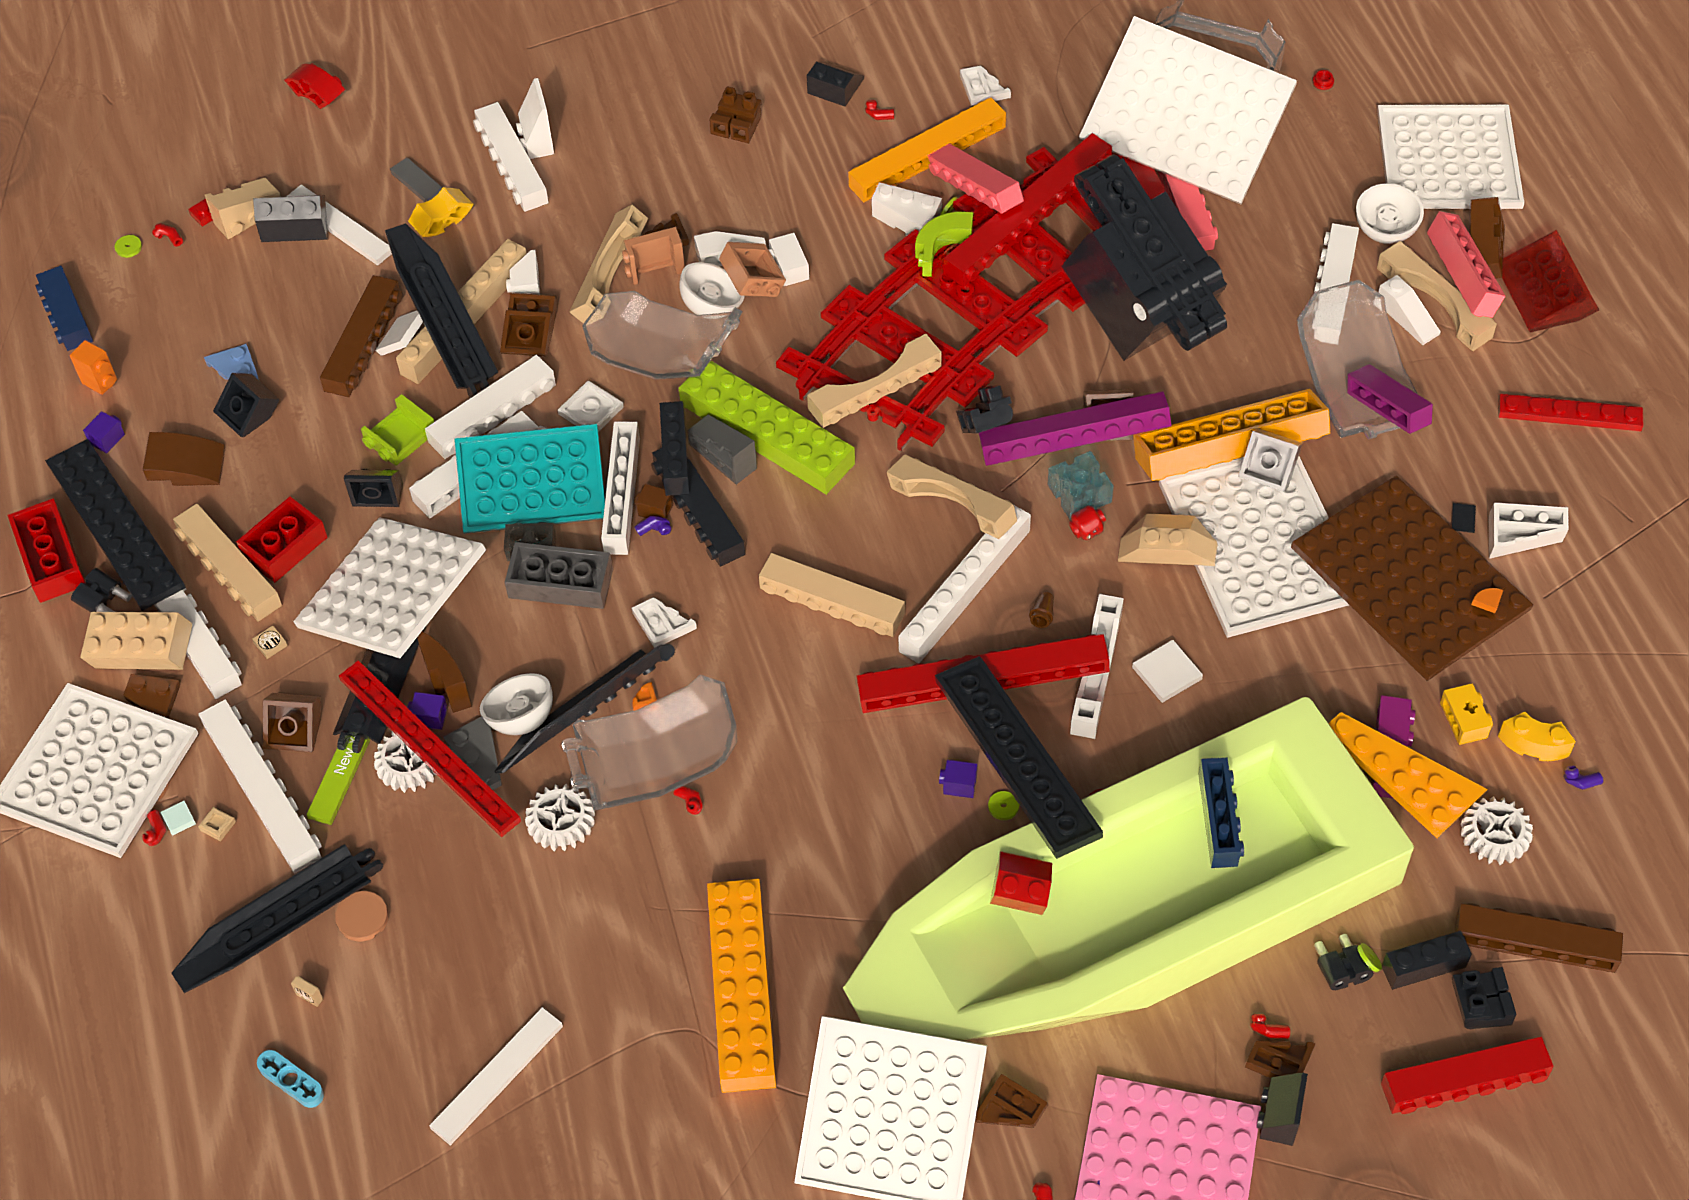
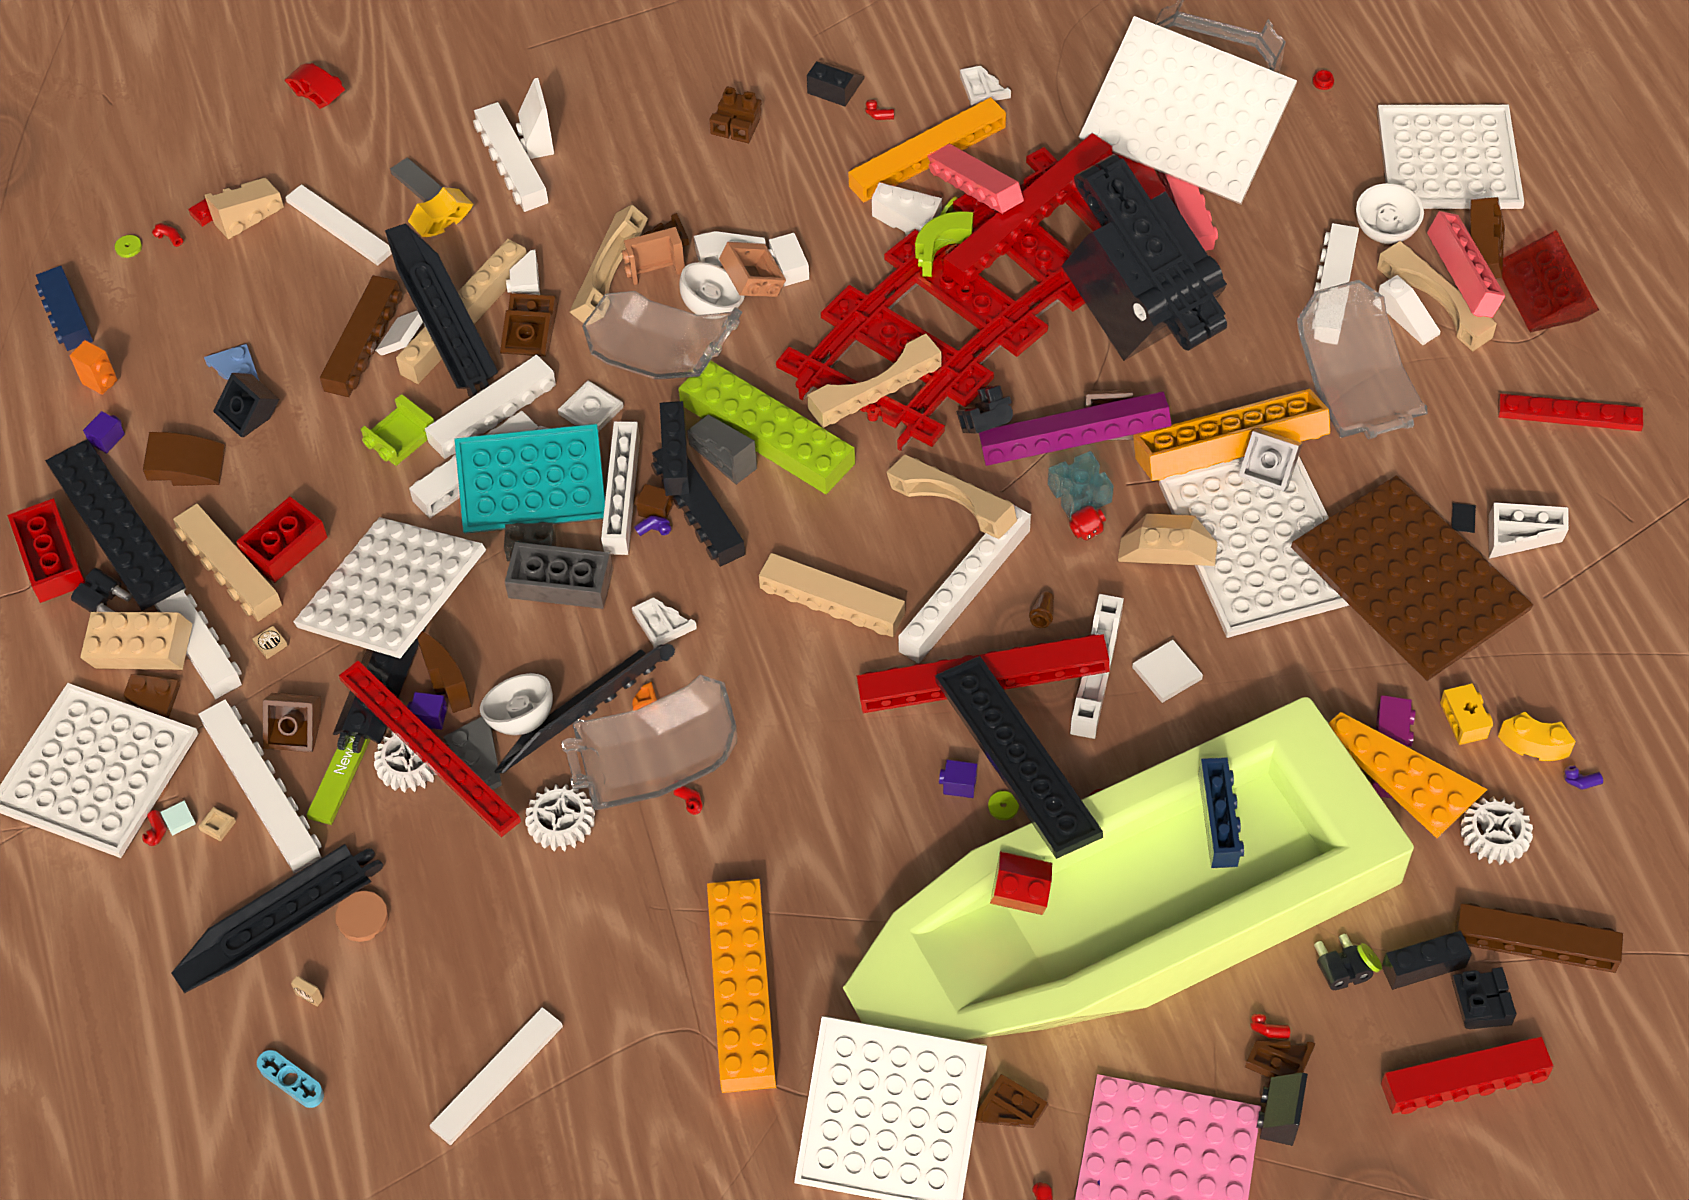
slope [253,195,328,242] -> none
black slope [344,469,403,507] -> none
magenta brick [1347,364,1433,434] -> none
orange tile [1471,588,1503,613] -> none

